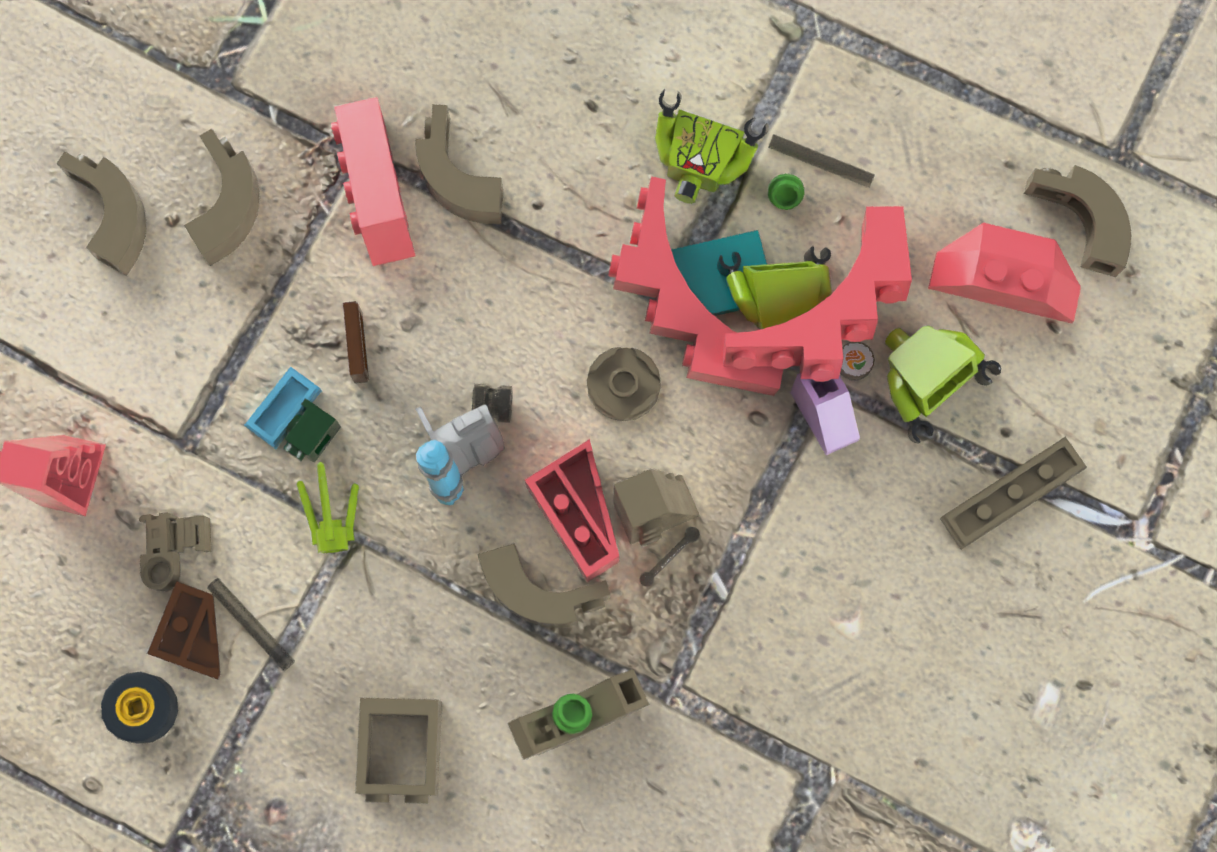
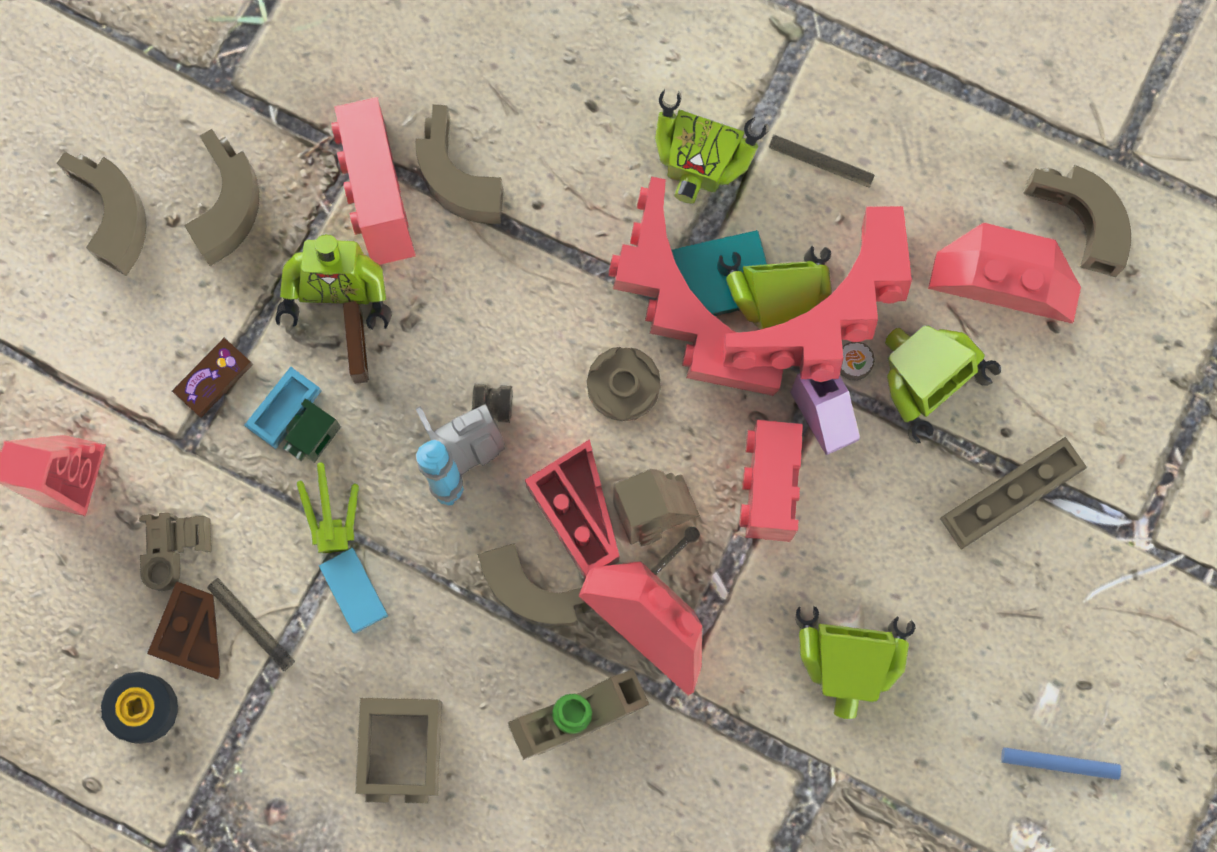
bright green plate [768,174,805,210] -> none
none -> reddish brown tile [172,338,253,418]
none -> lime torso [275,234,392,330]
none -> medium azure tile [319,548,388,634]
none -> coral wedge [579,561,702,696]
none -> coral wedge [739,420,803,542]
none -> lime torso [795,606,915,719]
none -> medium blue bar [1001,747,1121,780]

